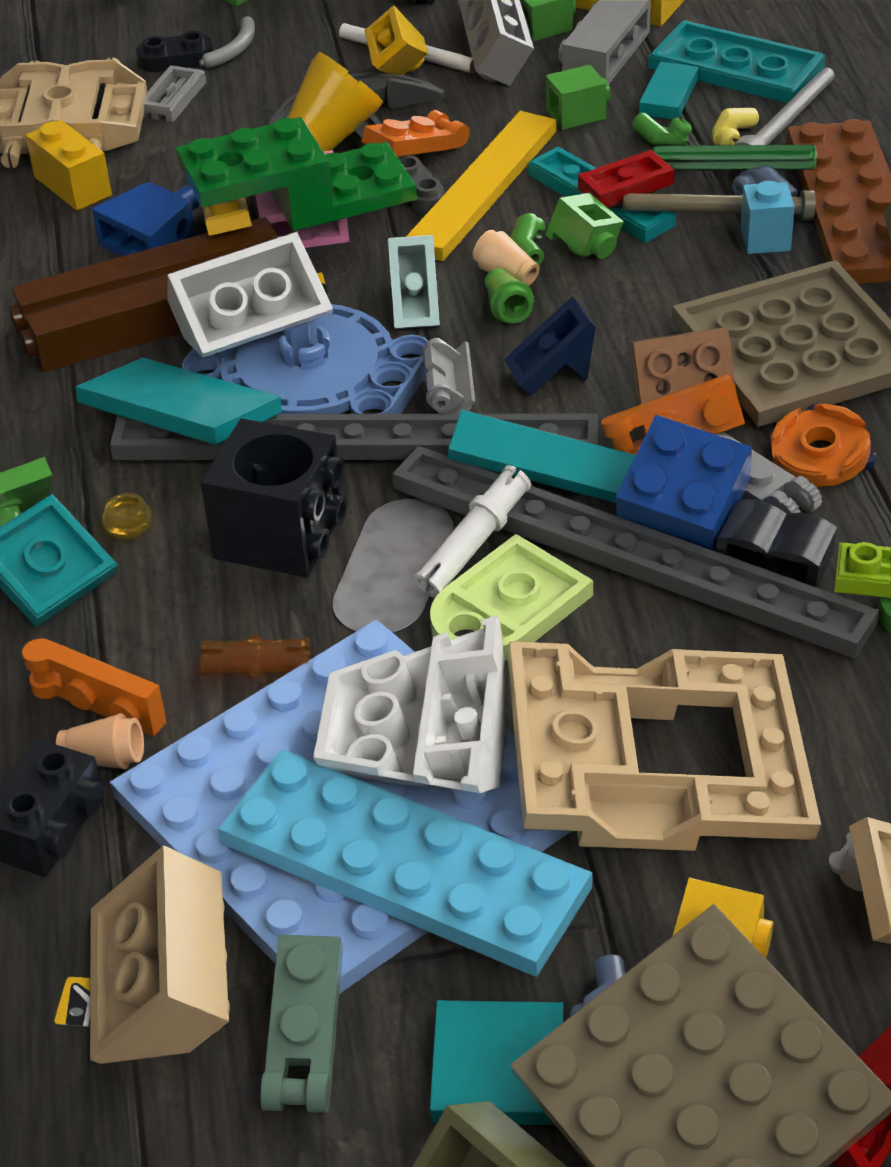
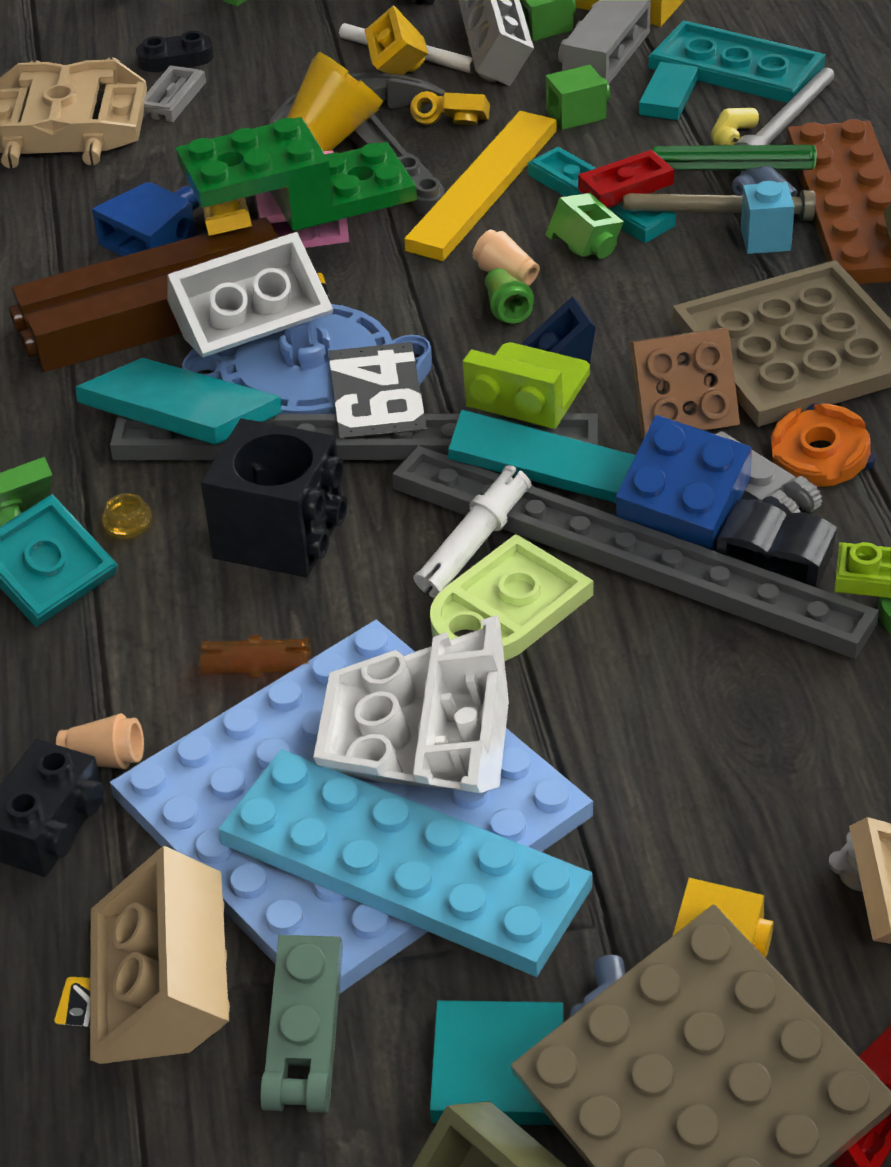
orange plate [22,638,167,737] -> none
yellow brick [25,120,112,211] -> none
light grey piece [199,16,255,69] -> none
flat silver sticker [333,499,454,633] -> none
orange plate [361,110,470,157] -> none
light aqua slope [388,235,440,329] -> none
light grey hinge [422,338,475,414] -> none
tan piece [507,641,821,851] -> none
bright green arm [510,213,546,265] -> none
orange plate [601,374,745,455] -> none
bright green arm [632,113,692,146] -> none
none -> sticker [328,342,427,438]
none -> yellow plate [410,91,490,126]
none -> lime bracket [463,342,590,429]

